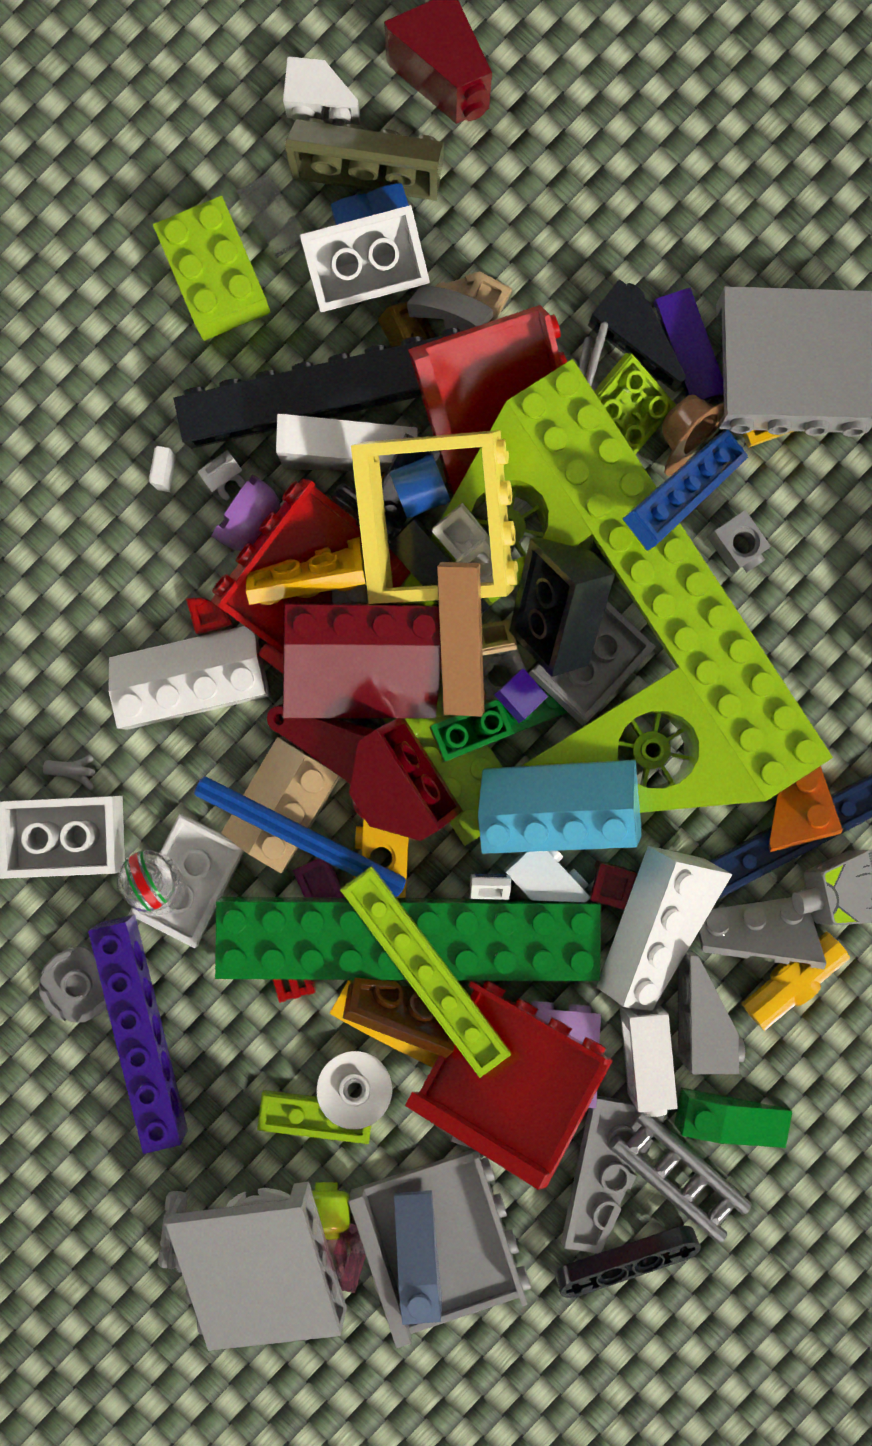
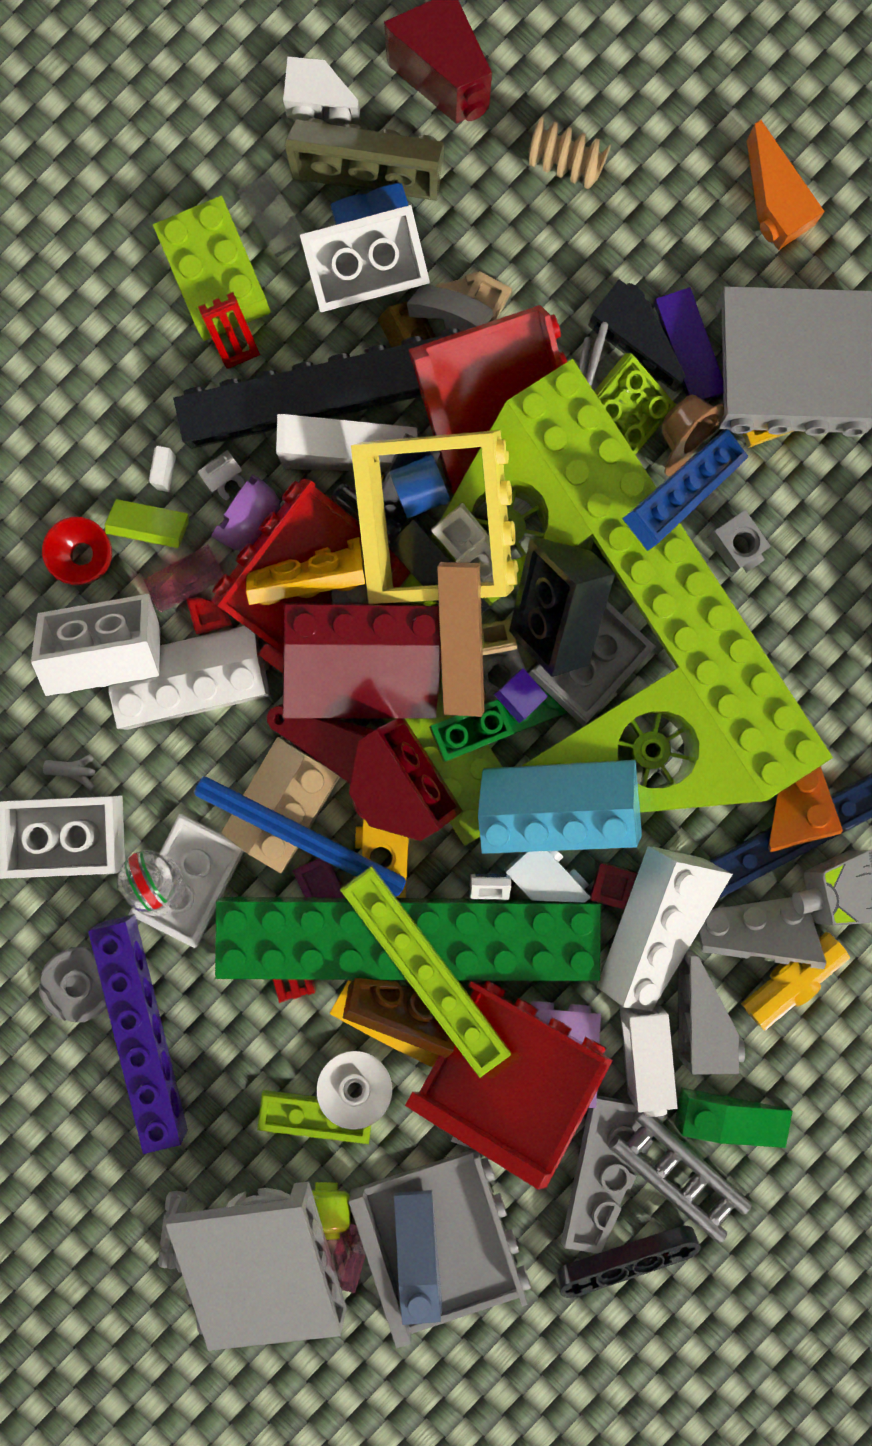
none -> white brick [31,594,161,696]
none -> red piece [42,517,112,585]
none -> lime tile [105,499,189,548]
none -> clear pink slope [143,544,225,612]
none -> red tile [198,292,260,369]
none -> tan piece [528,116,611,189]
none -> orange slope [747,120,825,250]

